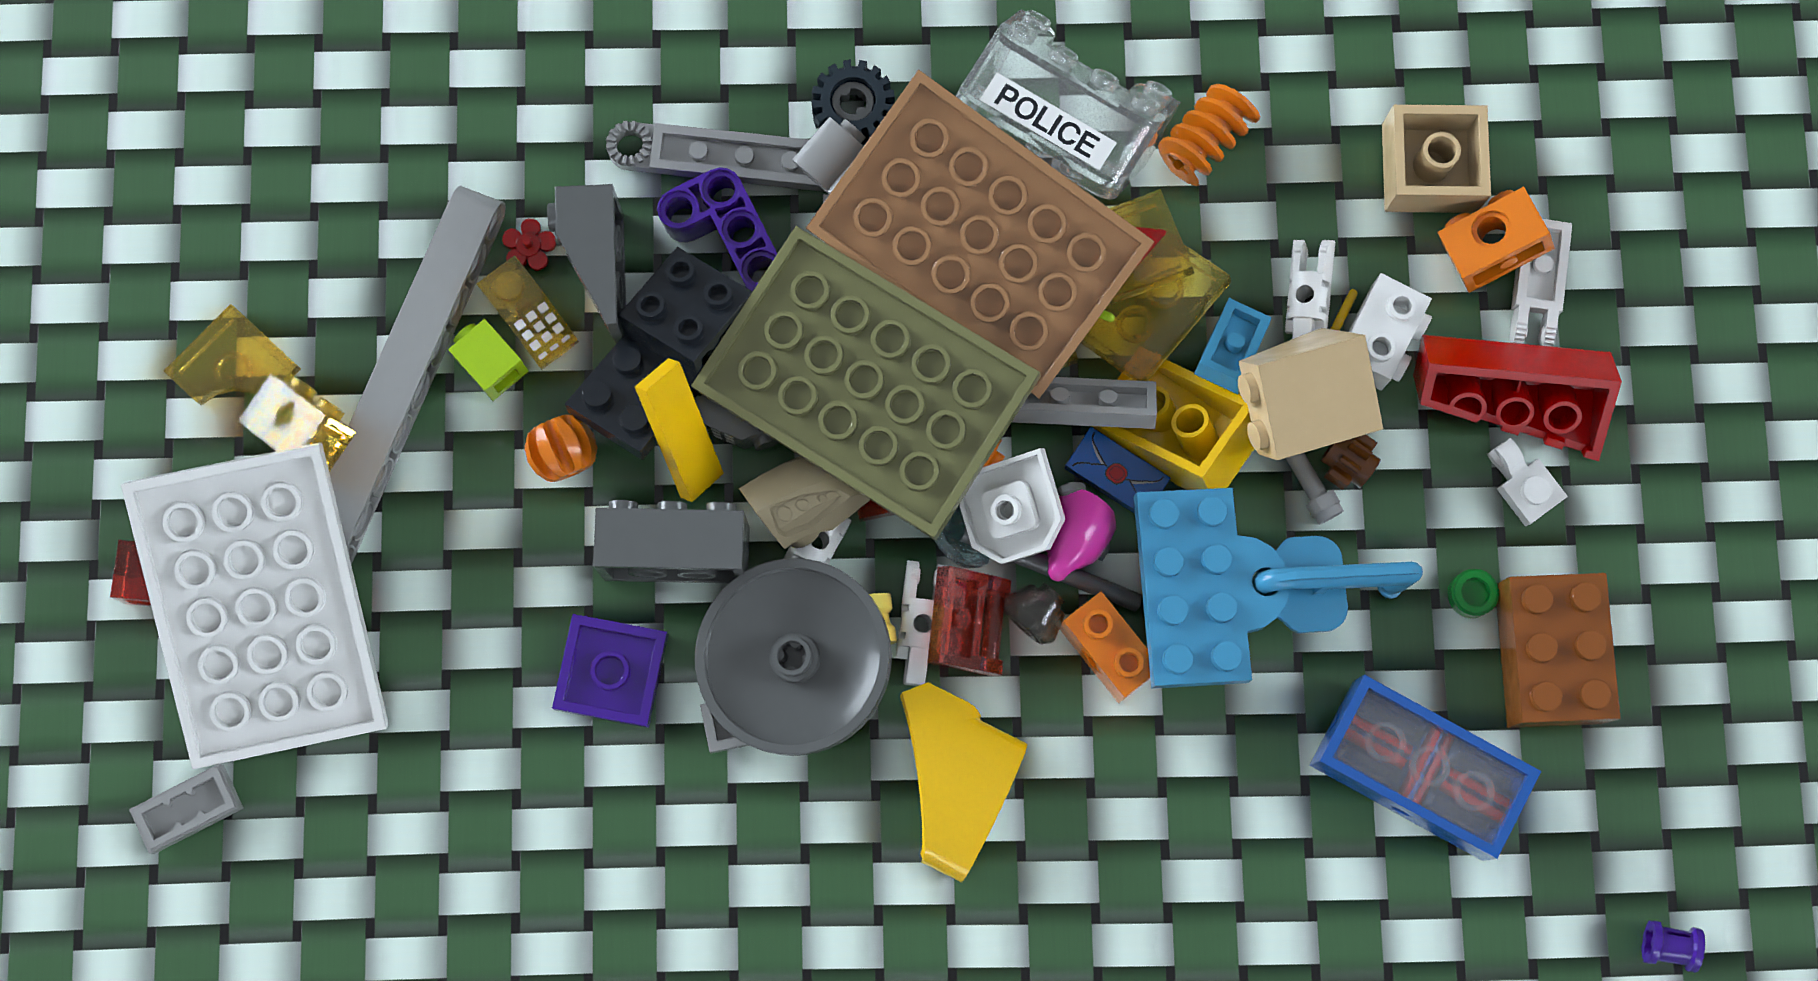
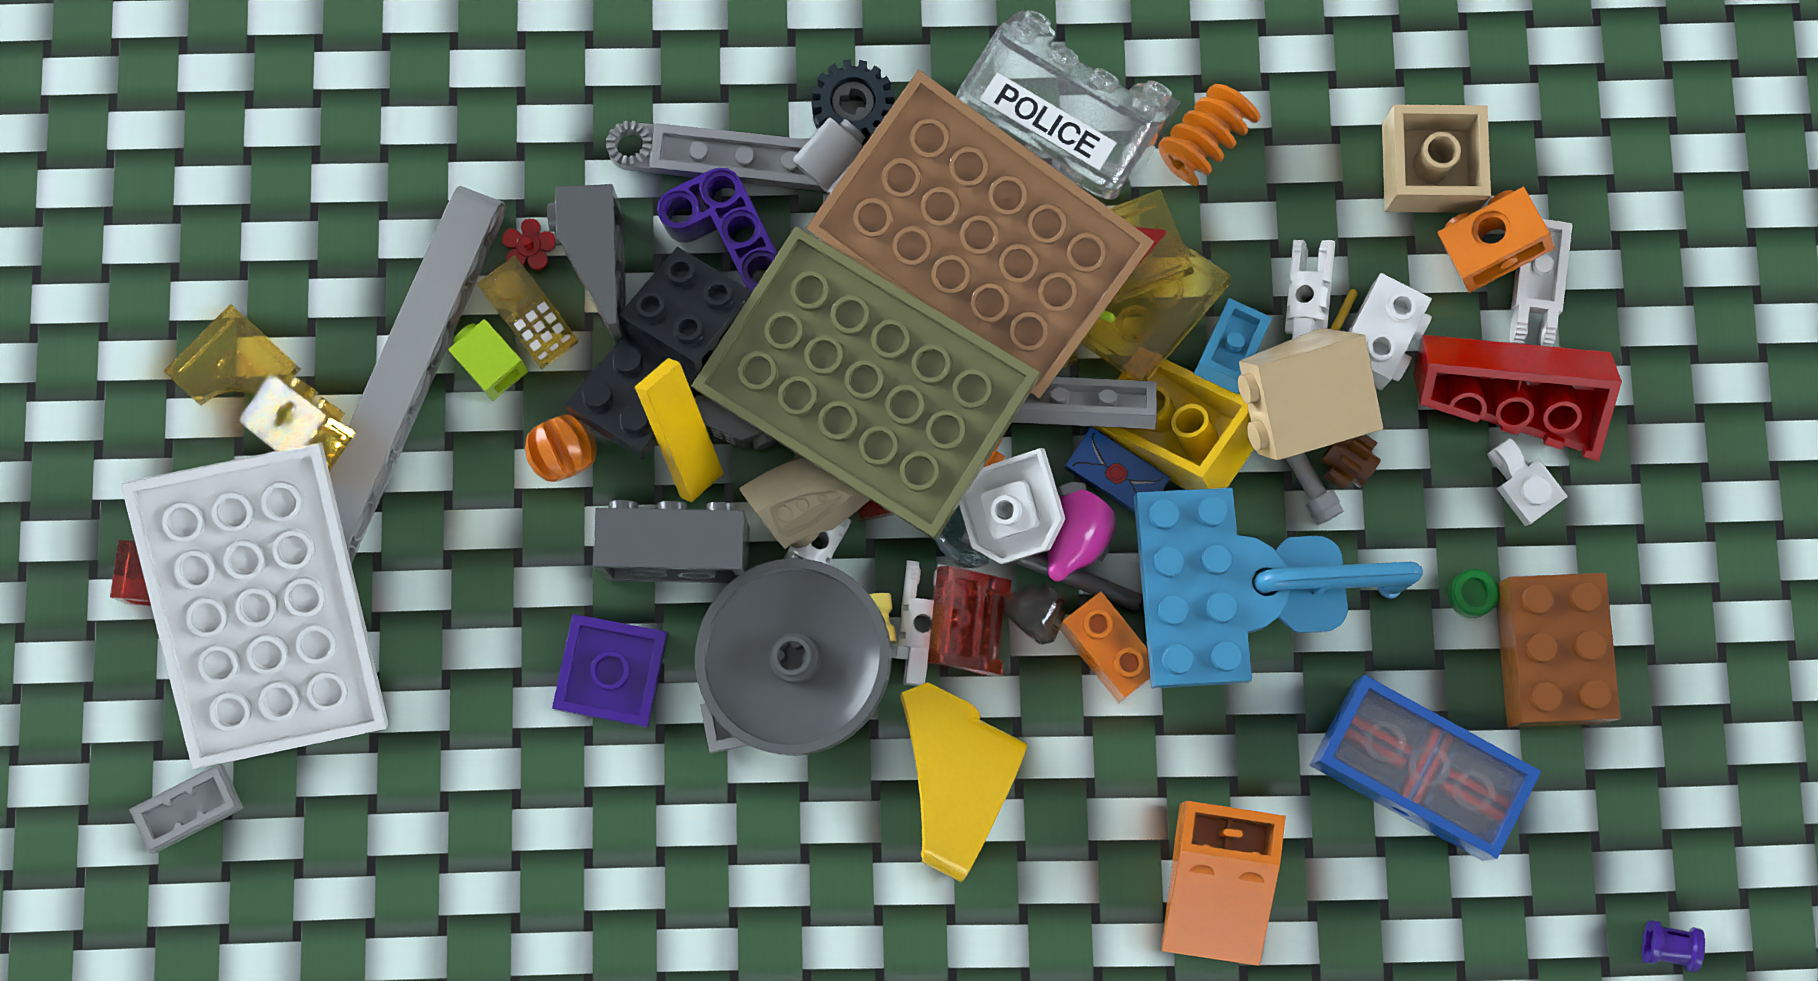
none -> orange slope [1161,801,1286,966]

